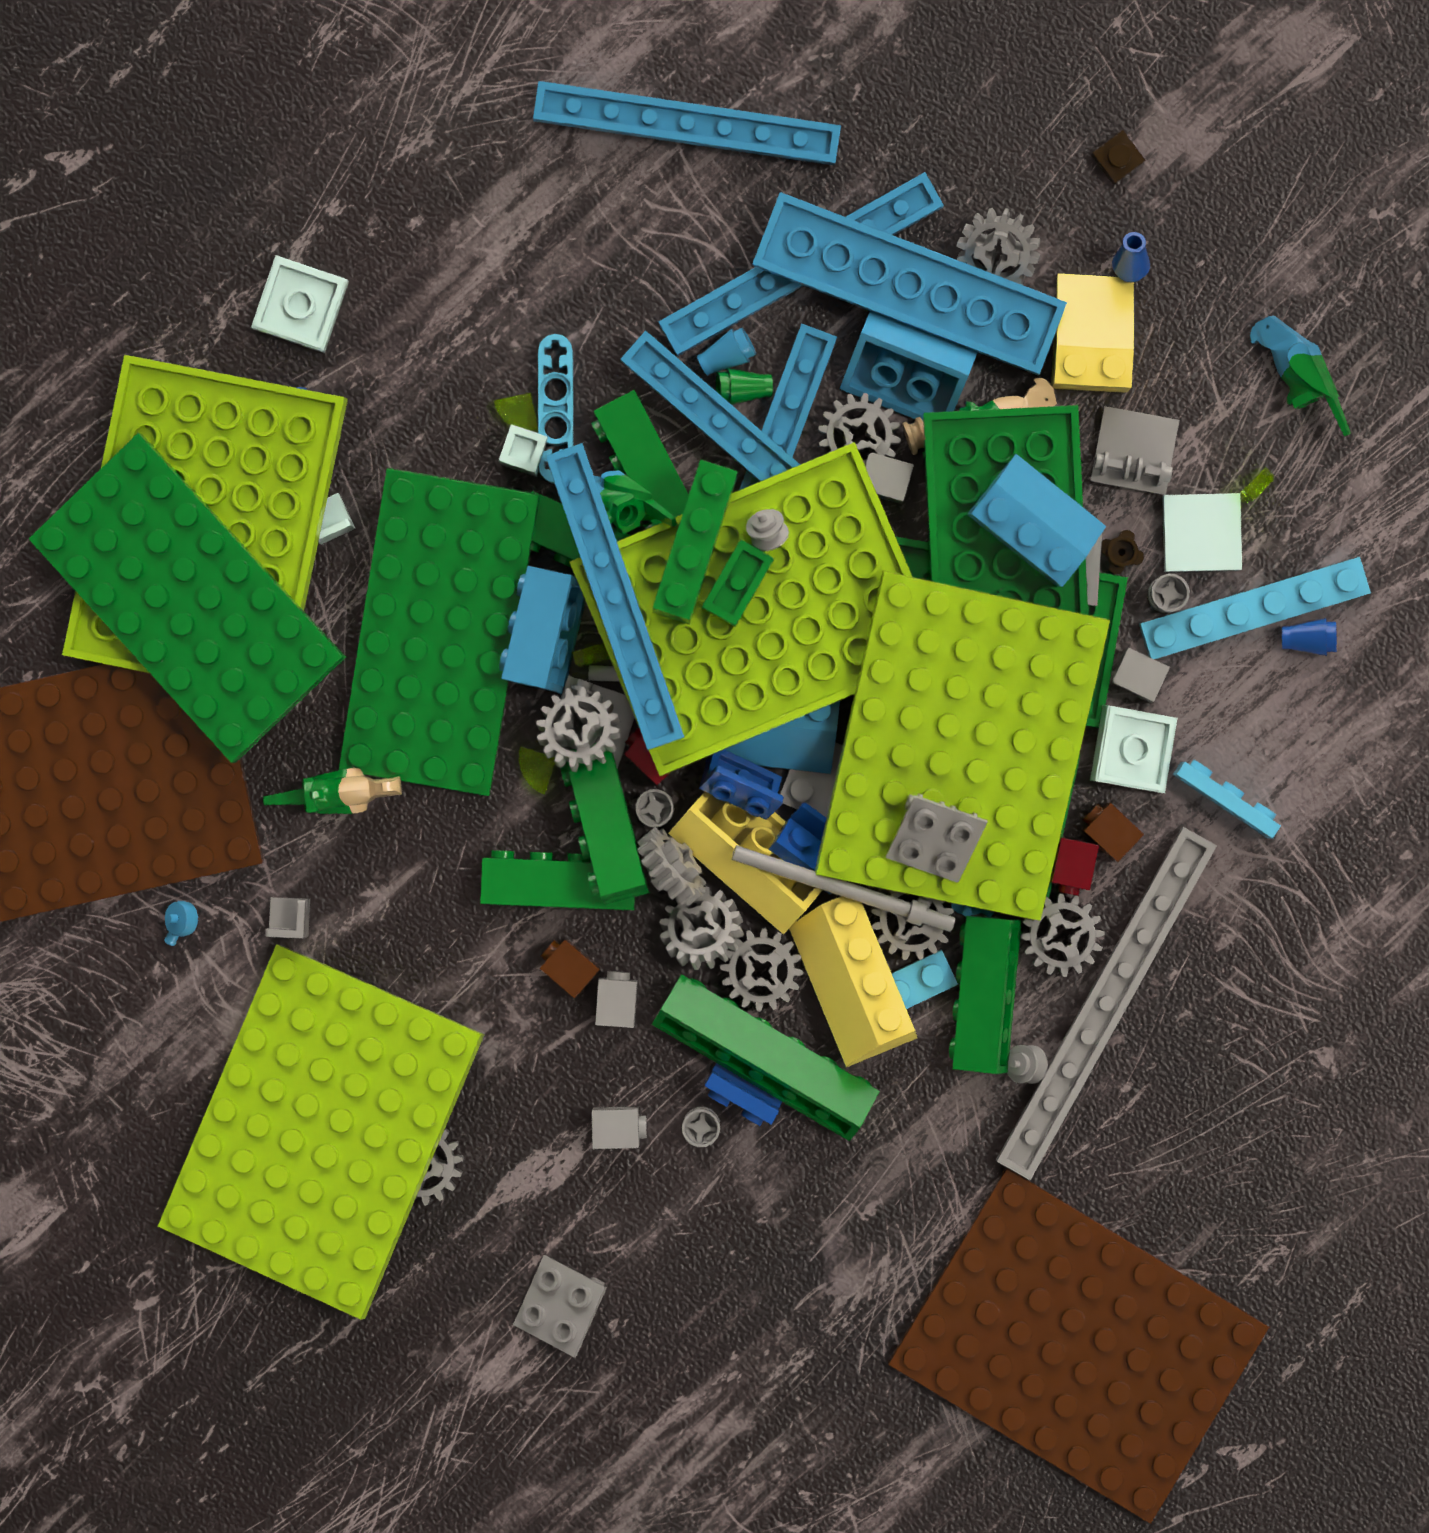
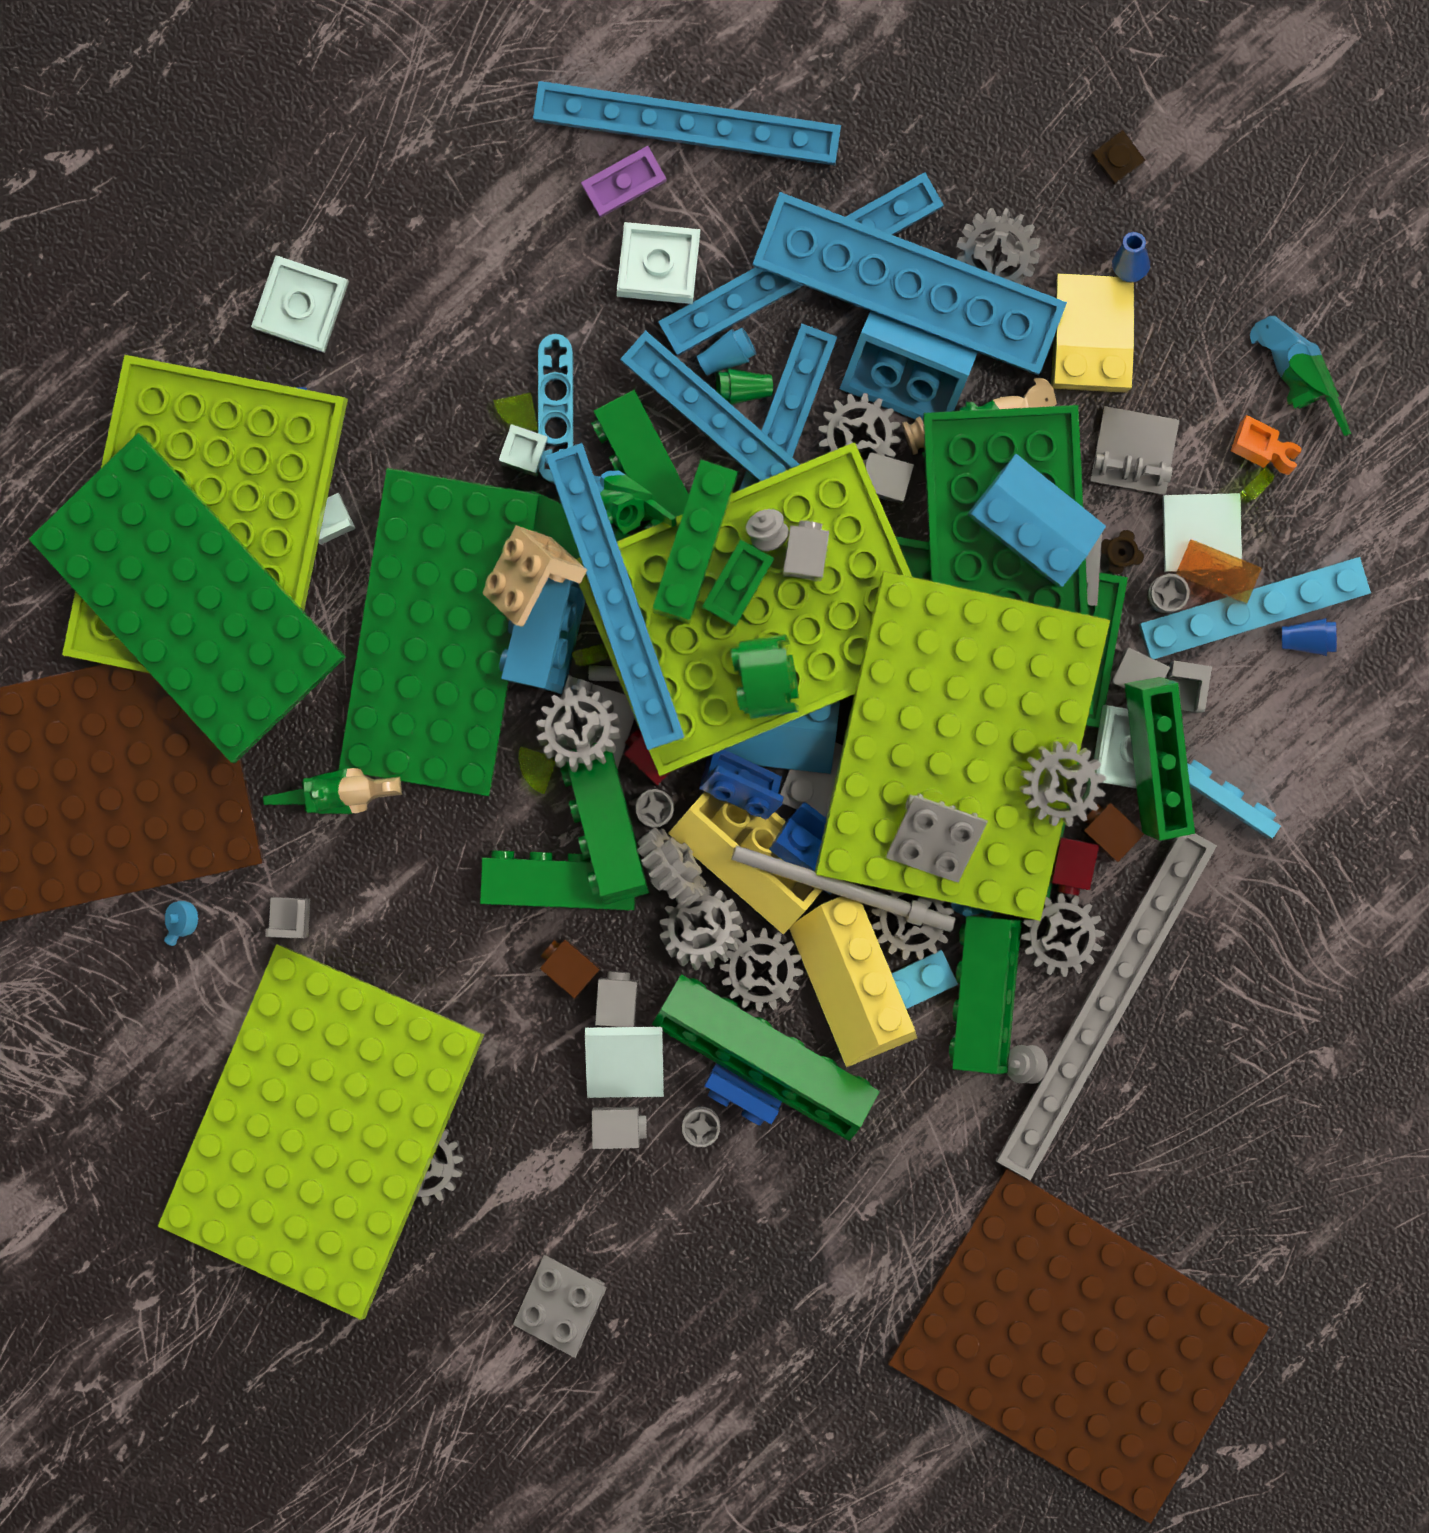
none -> tan bracket [483,526,587,627]
none -> medium lavender plate [581,146,667,218]
none -> light aqua tile [585,1027,664,1098]
none -> light aqua tile [617,222,700,304]
none -> green brick [731,634,799,719]
none -> light grey brick [783,521,829,581]
none -> light grey gear [1020,741,1106,827]
none -> green brick [1125,677,1195,841]
none -> light grey panel [1167,660,1212,713]
none -> clear orange plate [1176,539,1262,605]
none -> orange plate [1231,415,1302,475]

